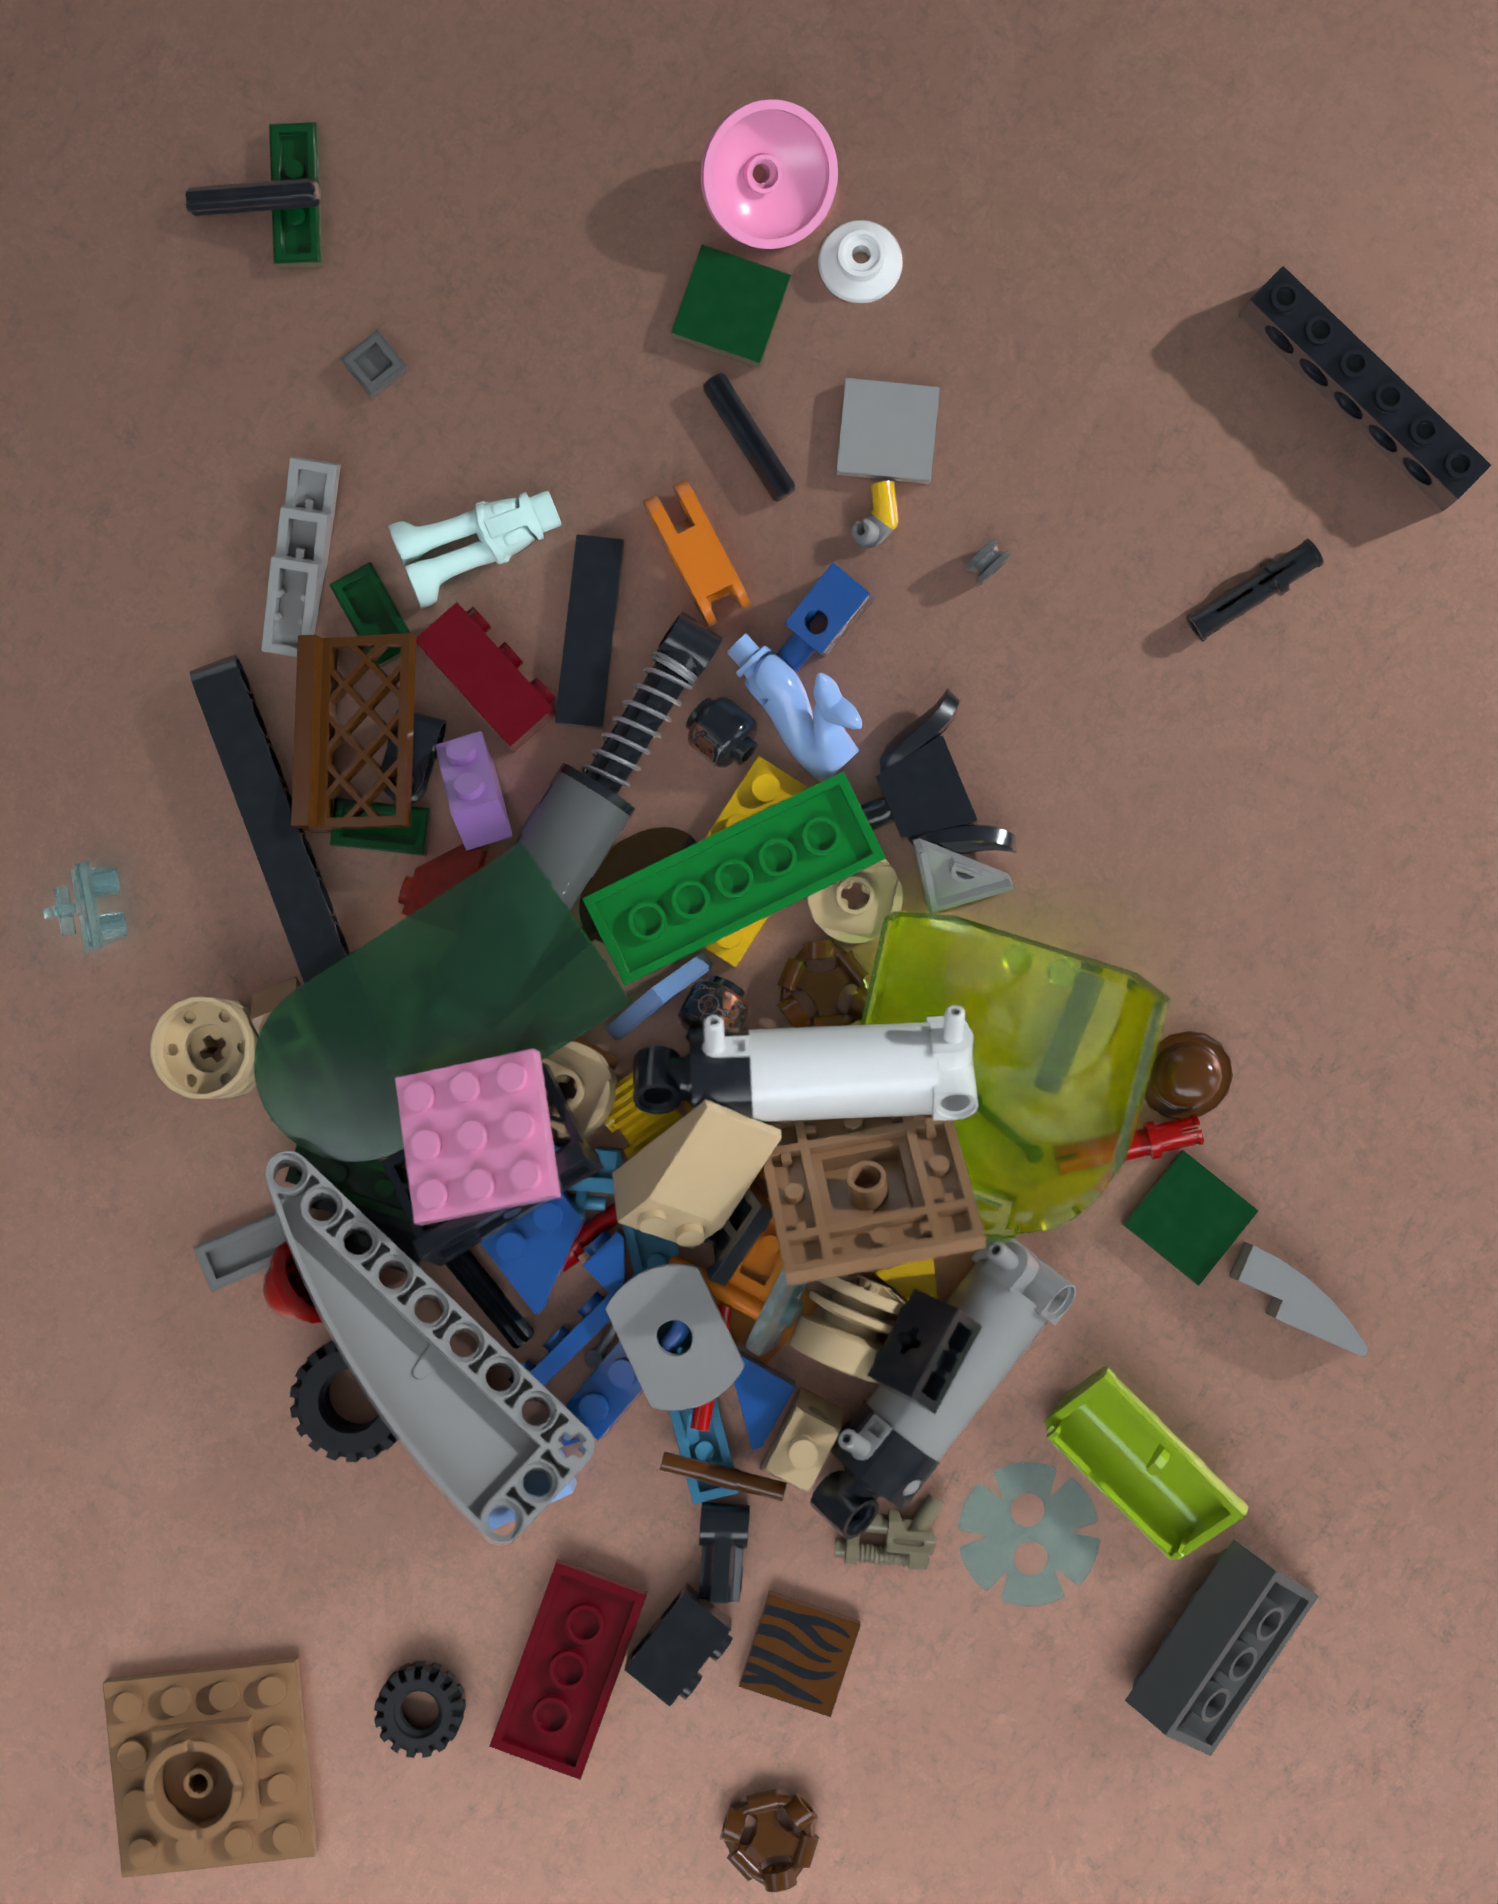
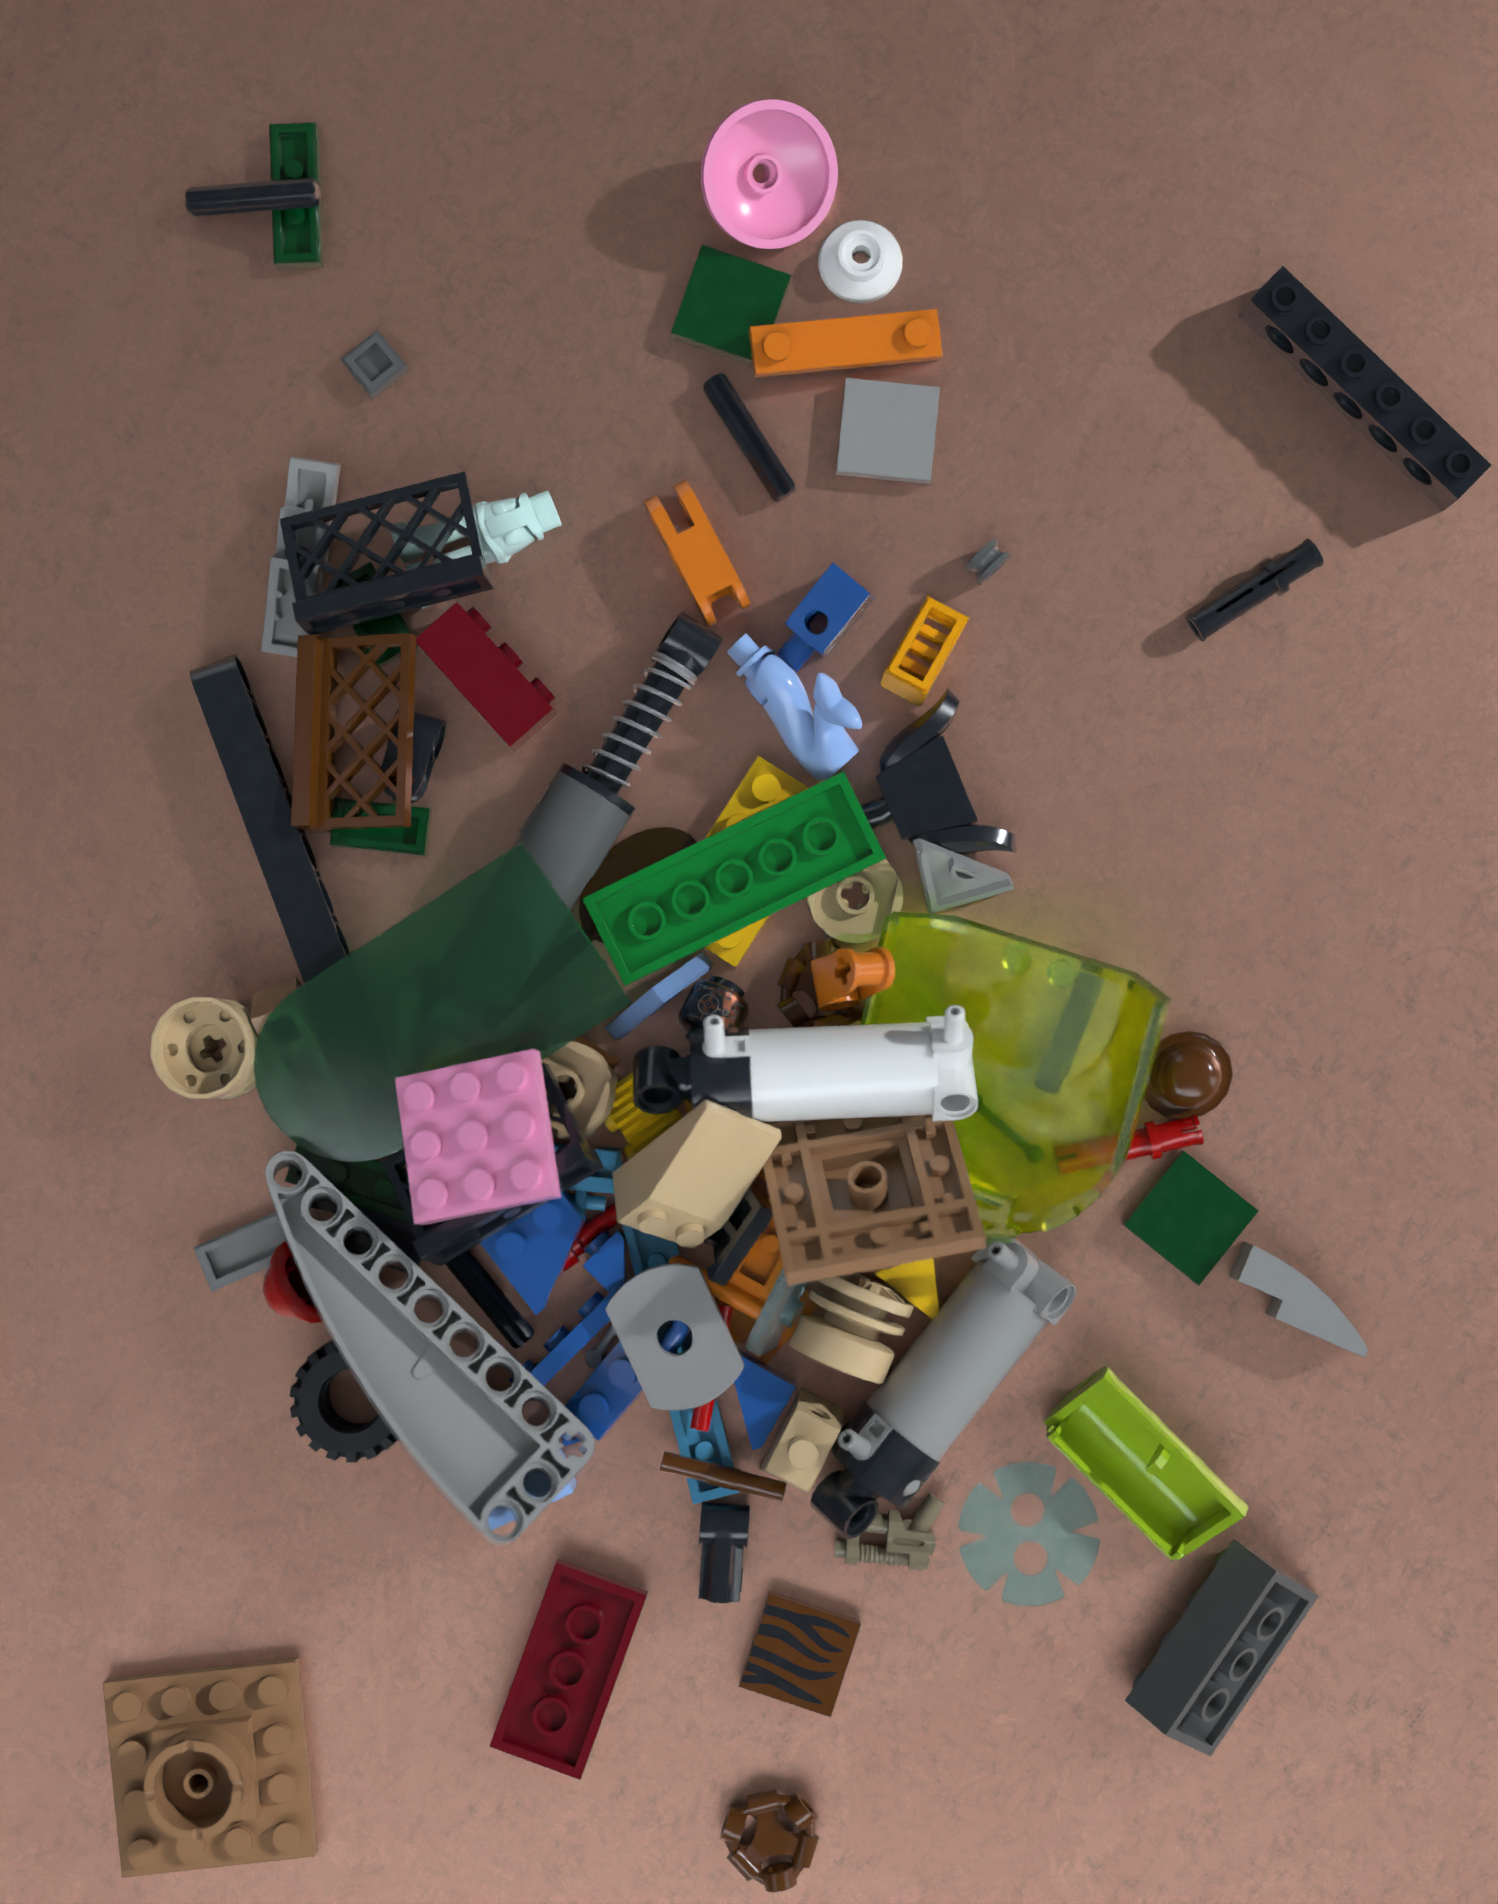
clear light blue hips [43,862,128,954] -> none
black tyre [374,1661,466,1758] -> none
clear red slope [398,843,491,932] -> none
medium lavender brick [435,731,513,851] -> none
black tile [555,534,625,730] -> none
black brick [624,1583,733,1707] -> none
black head [686,697,758,768] -> none
arm [852,481,898,548] -> none
black brick [867,1288,982,1414] -> none
none -> black fence [280,471,494,635]
none -> orange plate [748,309,943,378]
none -> orange piece [810,947,895,1011]
none -> light orange slope [880,596,969,706]

